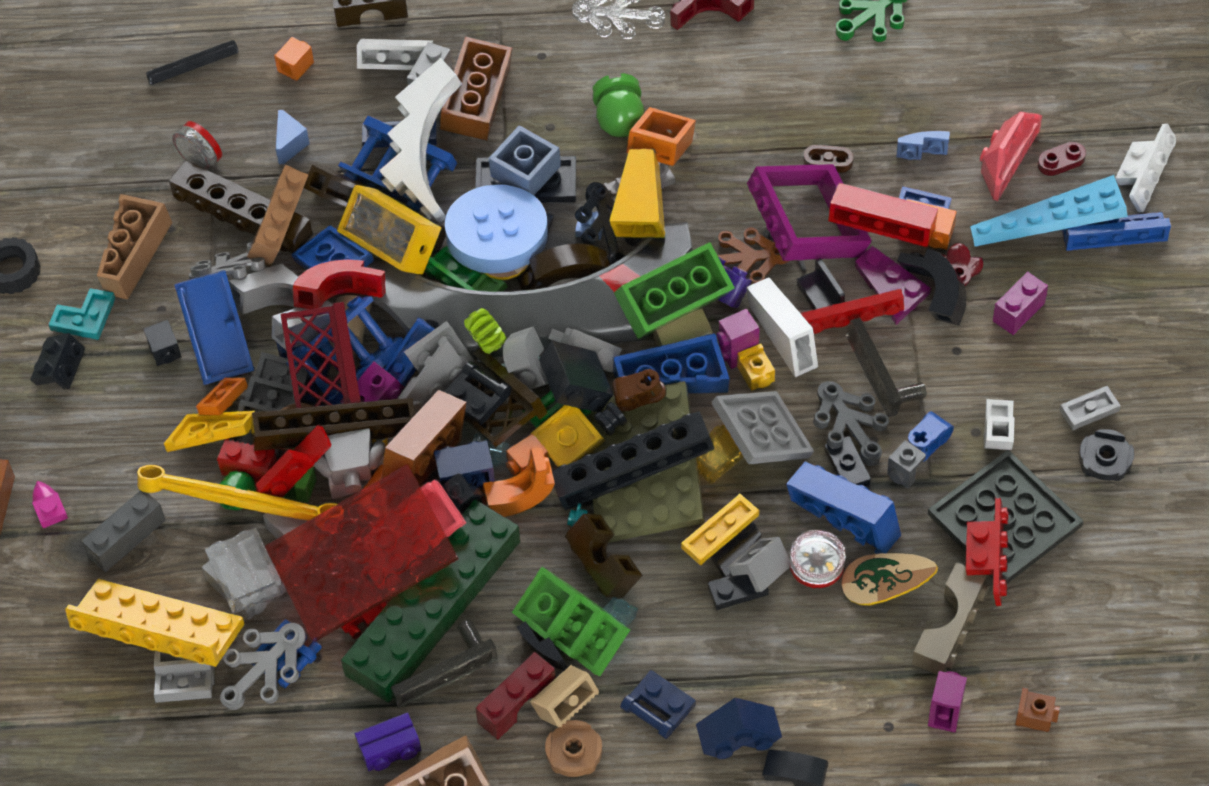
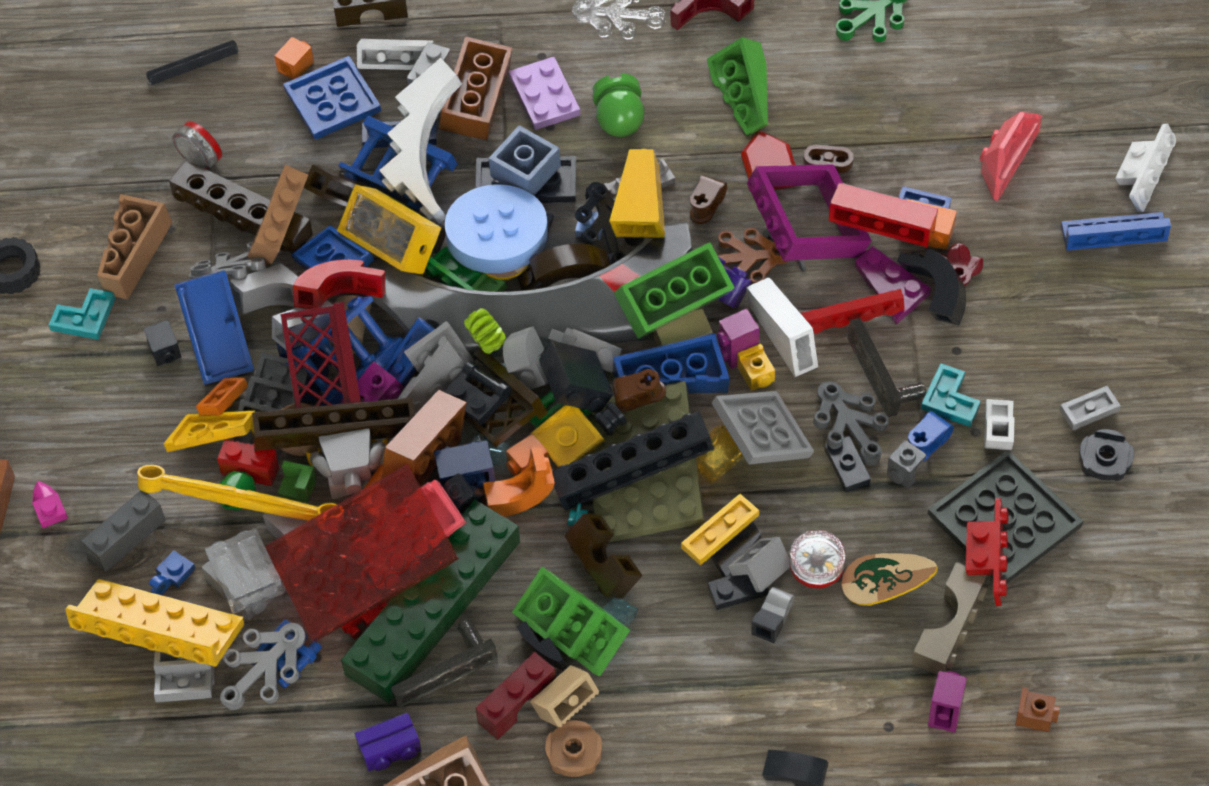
black bracket [30,333,85,390] -> none
red bracket [255,425,332,513] -> none
medium blue slope [276,110,310,164] -> none
dark blue plate [620,670,696,739] -> none
orange window [626,107,696,166] -> none
dark blue brick [696,698,782,759] -> none
wedge [786,461,901,554] -> none
black panel [797,258,845,310] -> none
medium blue slope [896,131,950,160] -> none
medium azure wing [970,175,1128,246] -> none
magenta brick [993,271,1048,335] -> none
plate [1038,142,1086,176] -> none
none -> blue plate [148,550,195,595]
none -> plate [283,56,381,140]
none -> lavender plate [509,57,580,130]
none -> reddish brown piece [689,175,728,224]
none -> bright green wedge [707,37,768,136]
none -> tile [741,130,796,190]
none -> leg [751,587,794,643]
none -> teal plate [921,363,981,427]

